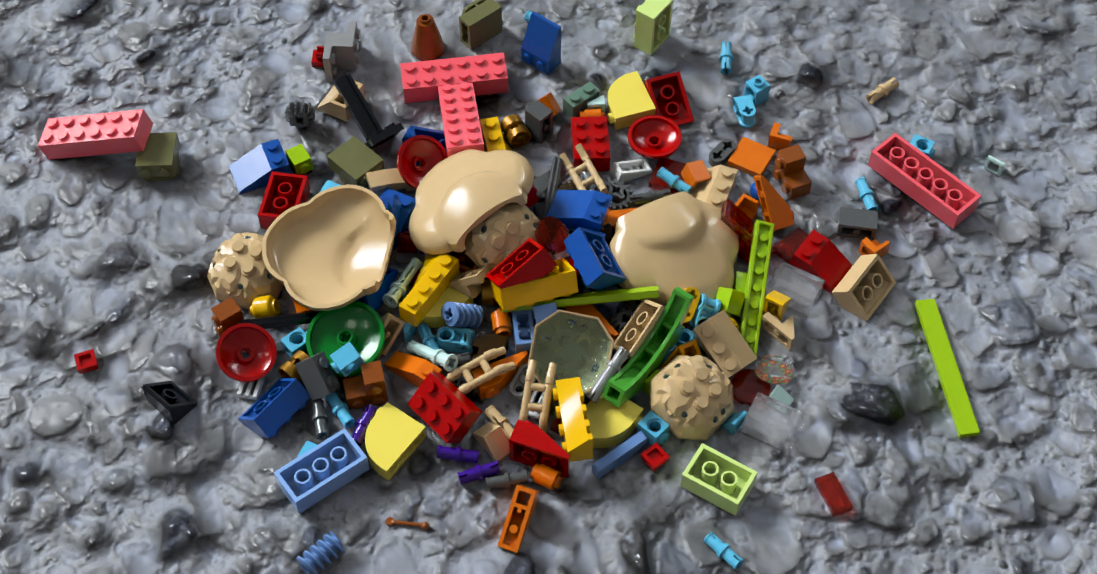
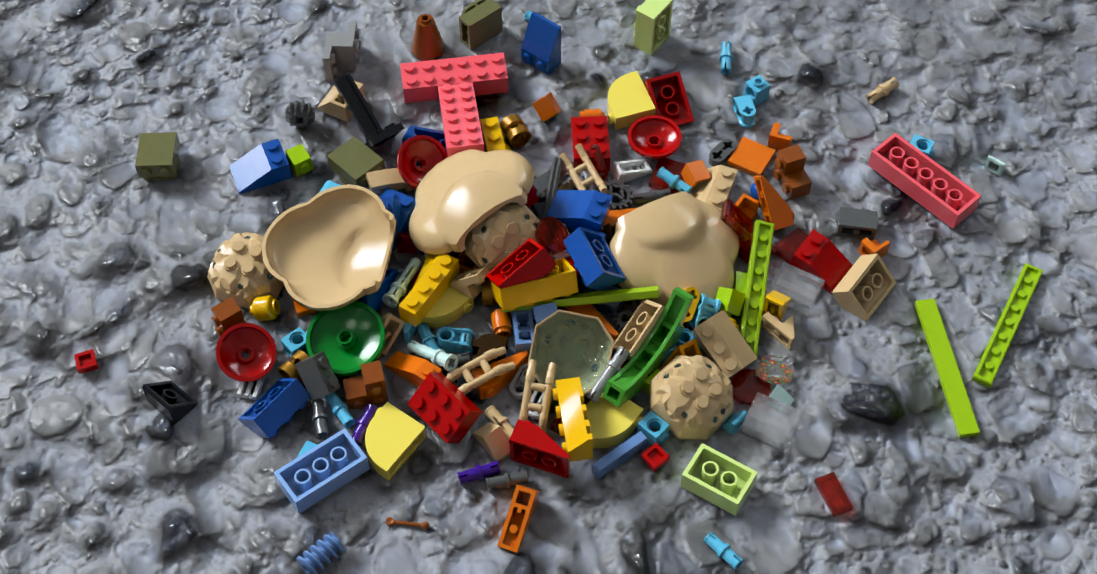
coral brick [38,109,153,160] -> none
black axle [239,311,320,329] -> none
red brick [258,172,311,229] -> none
red tile [311,46,324,67] -> none
medium azure brick [330,342,365,377] -> none
dark purple pin [437,445,479,463] -> none
medium blue piece [441,301,483,329] -> none
dark grey brick [525,100,553,144] -> none
orange brick [530,463,563,491] -> none
sand green brick [562,82,600,119] -> none
light aqua slope [587,95,605,112] -> none
medium azure pin [855,177,879,211] -> none
none -> clear red tile [590,144,609,180]
none -> lime tile [972,263,1043,388]

